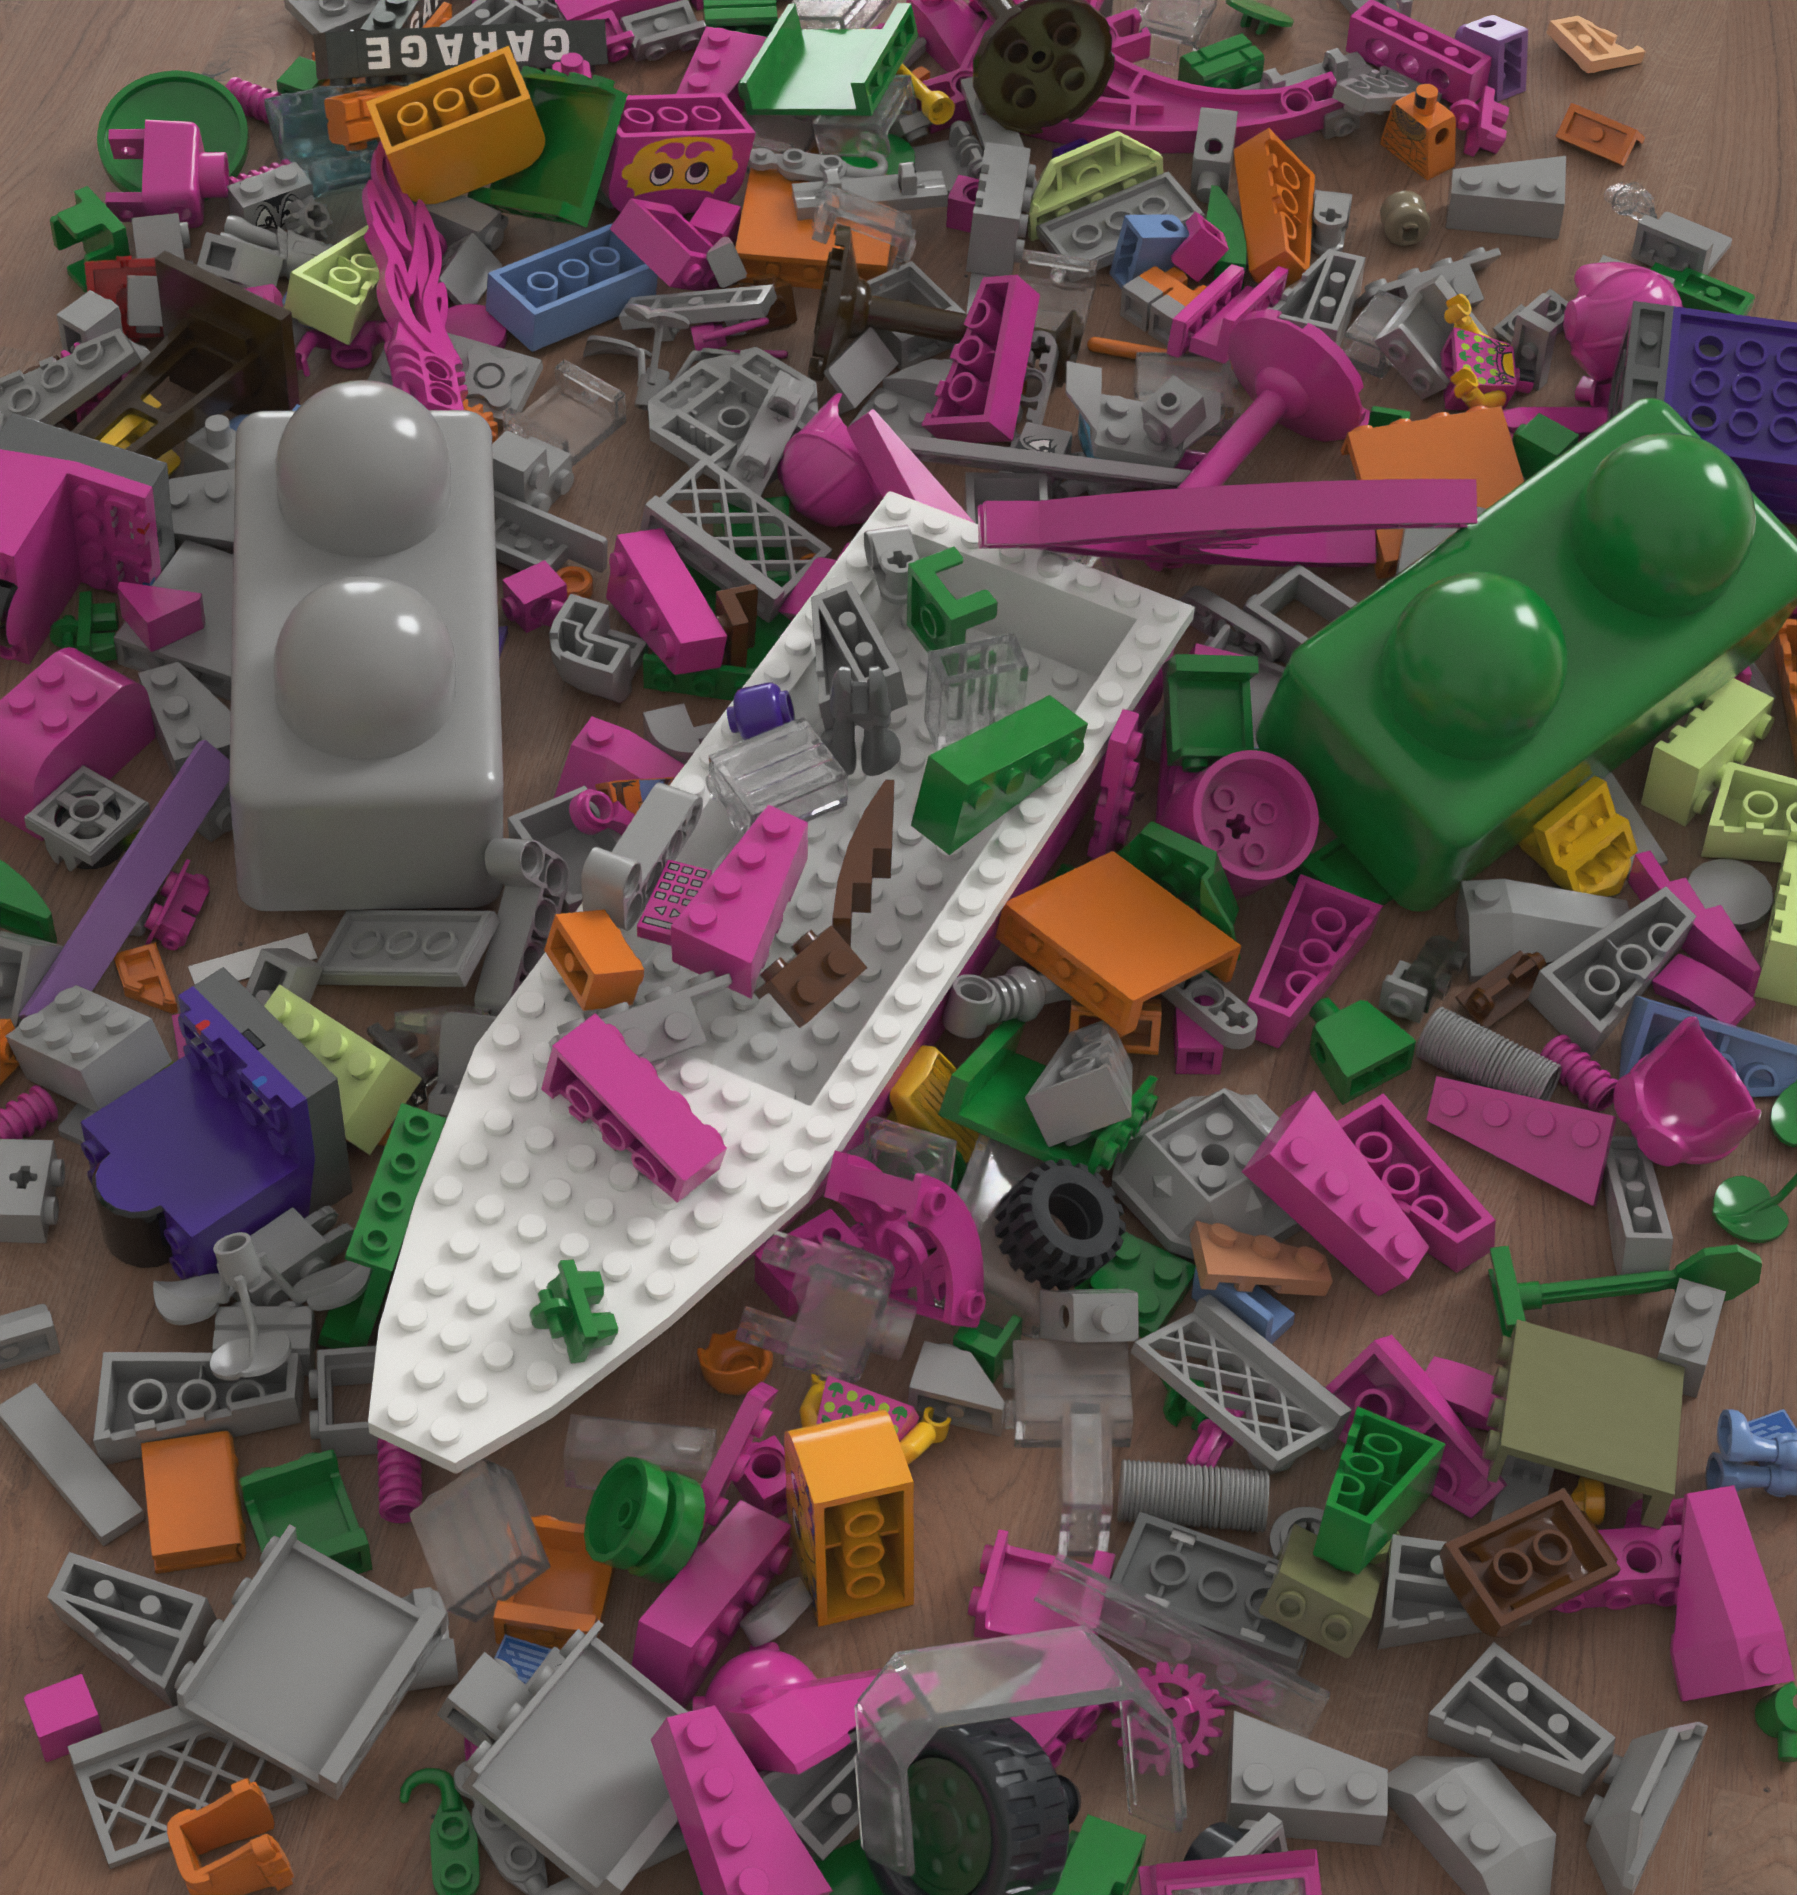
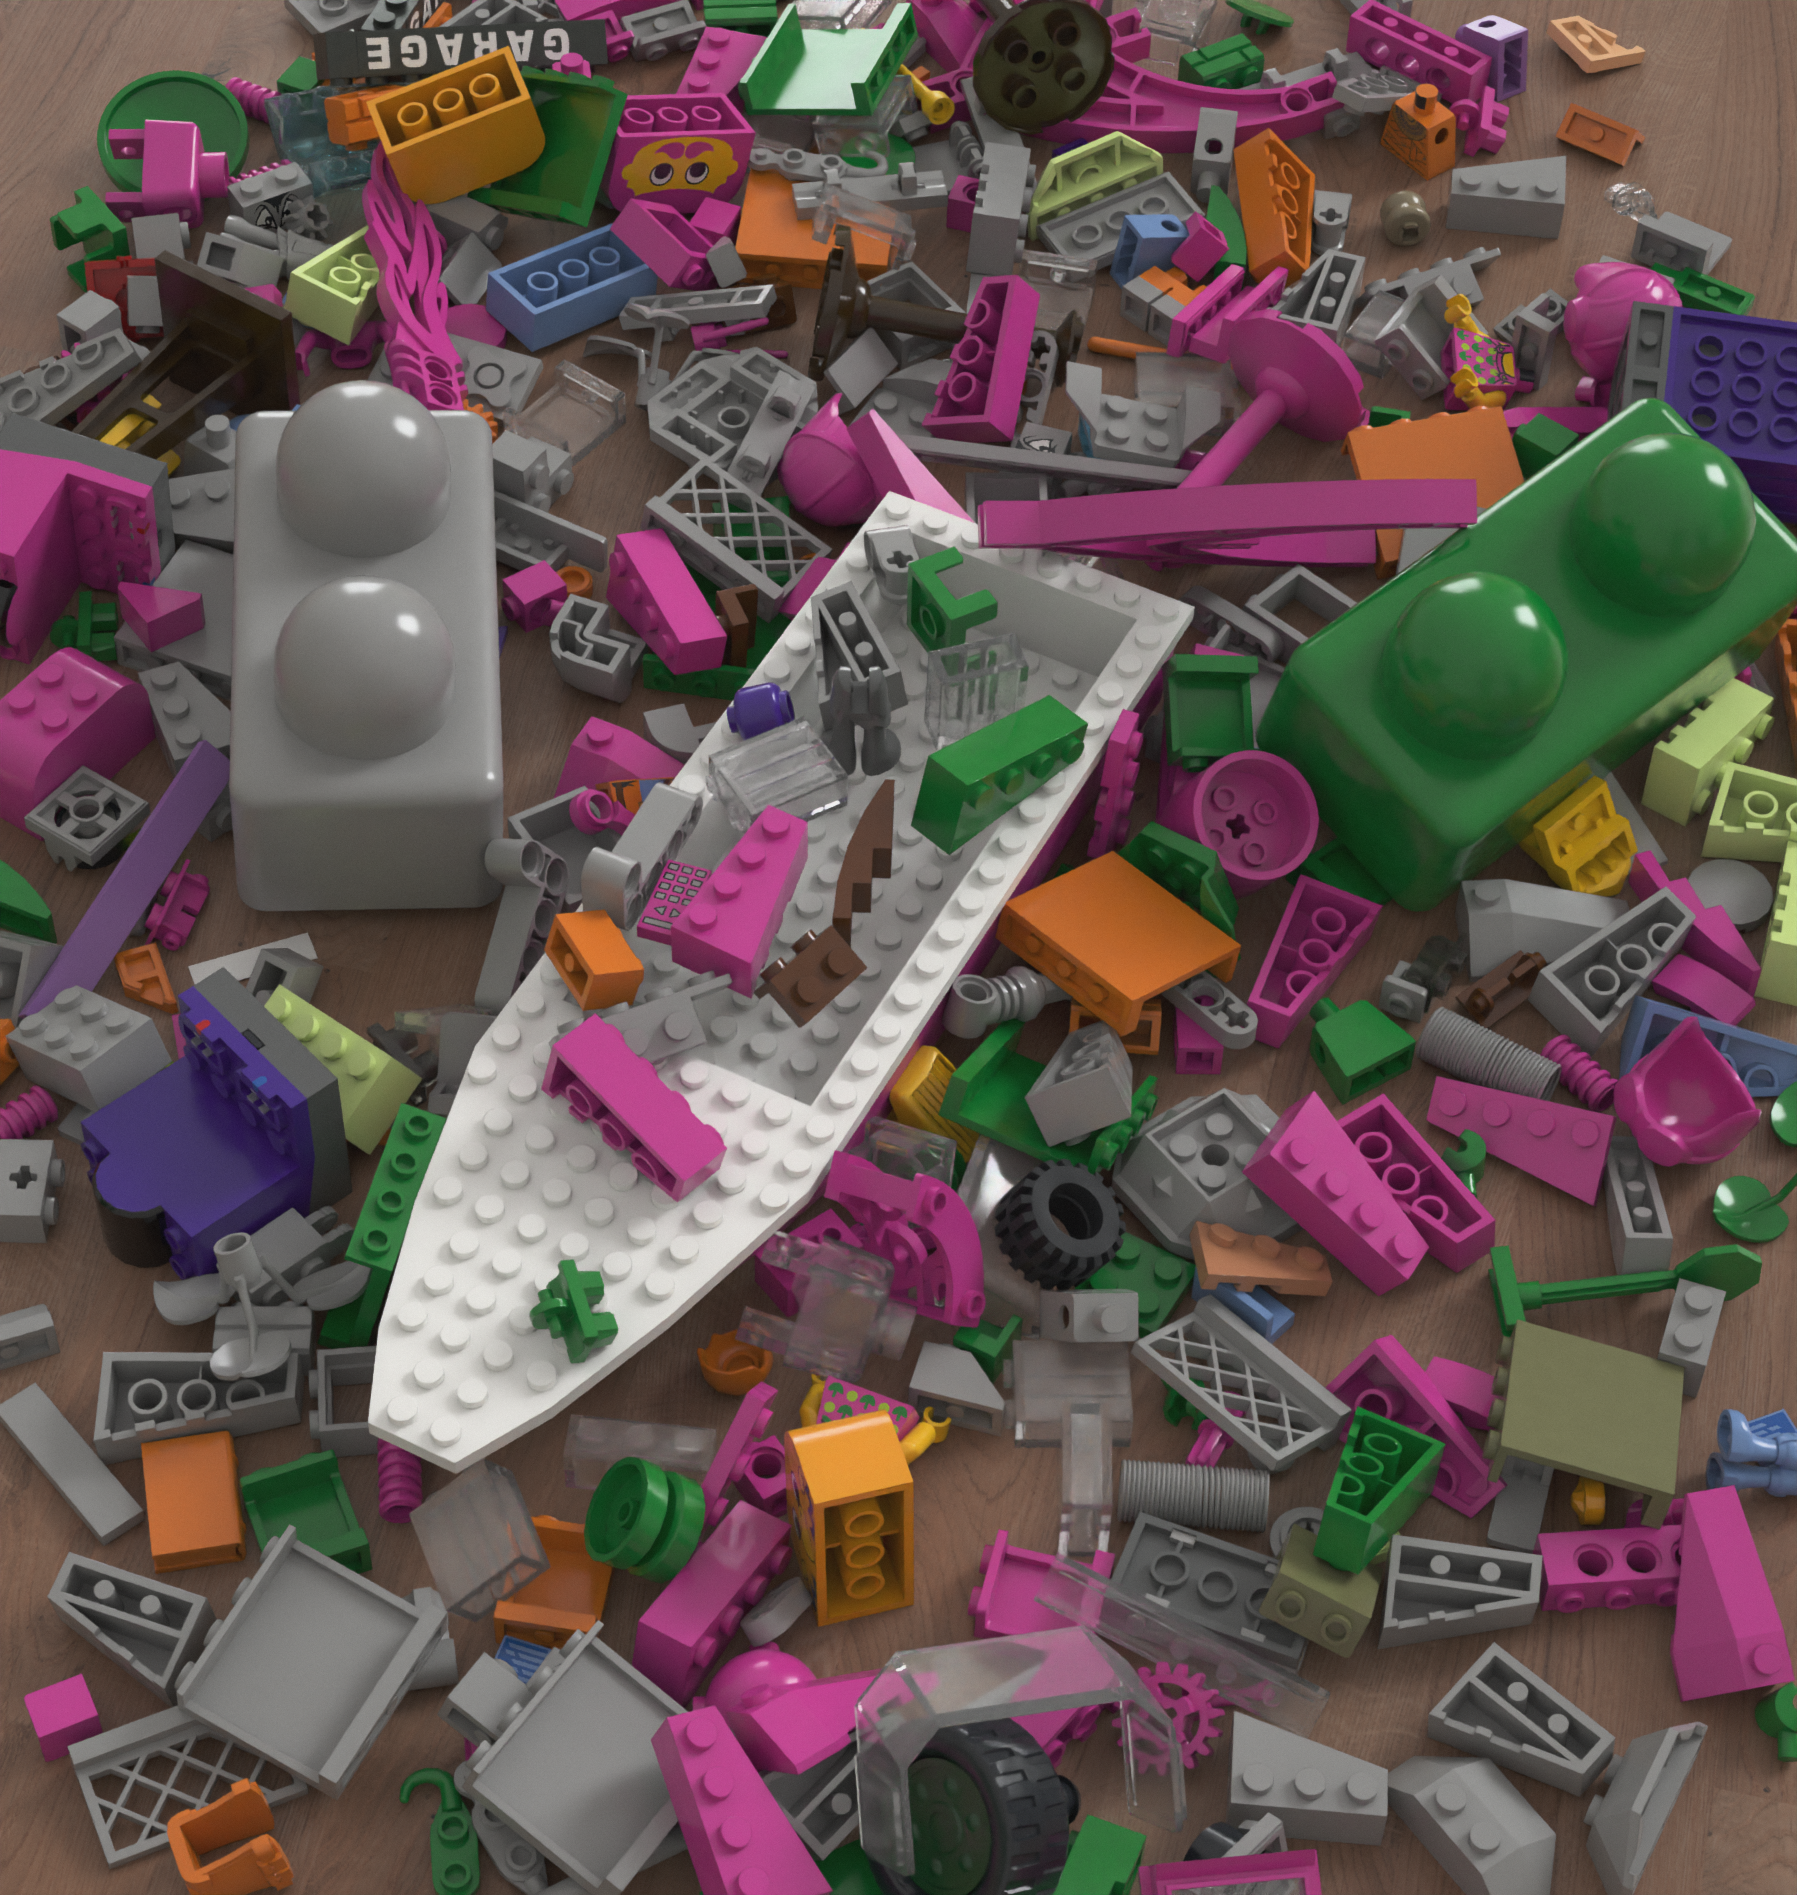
light grey tile [317,910,500,987] -> none
light grey brick [1141,375,1207,449] -> none
reddish brown slope [1439,1488,1621,1638] -> none
none -> green piece [1441,1129,1486,1198]

